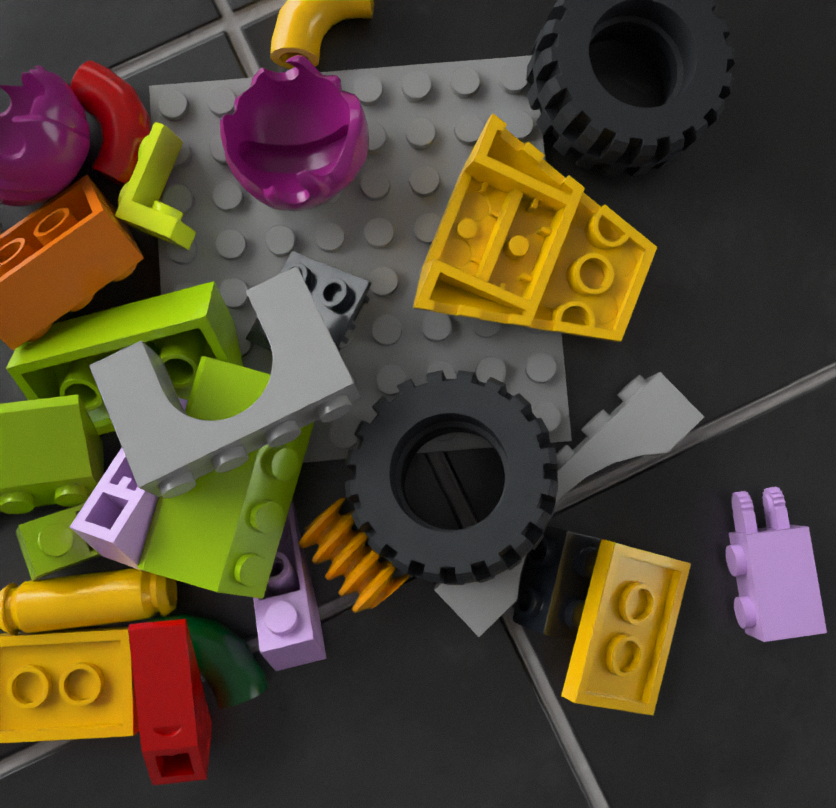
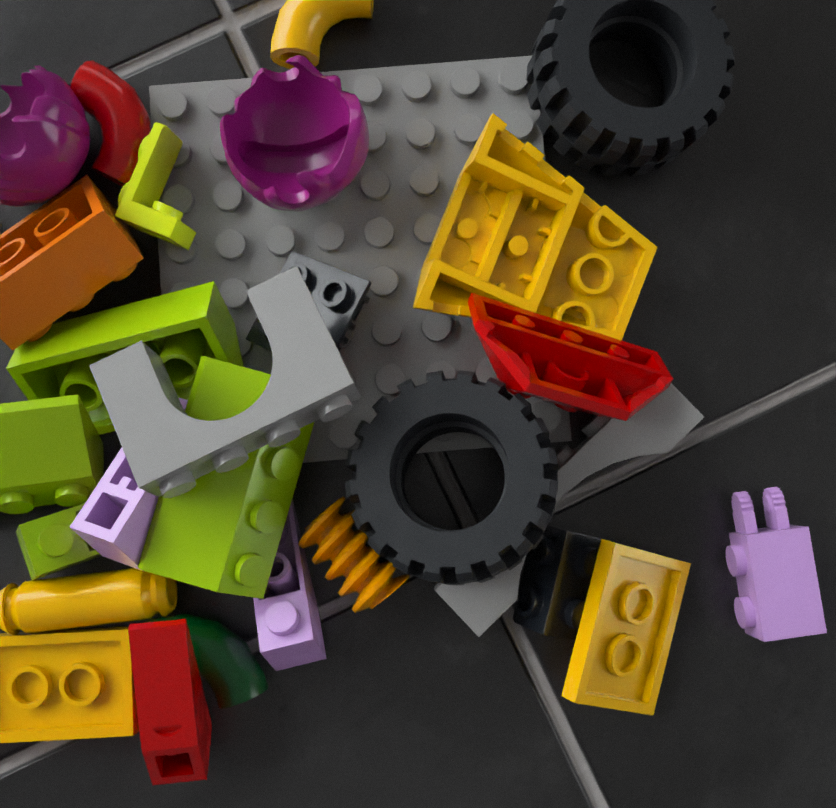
none -> red wedge [467,293,673,421]

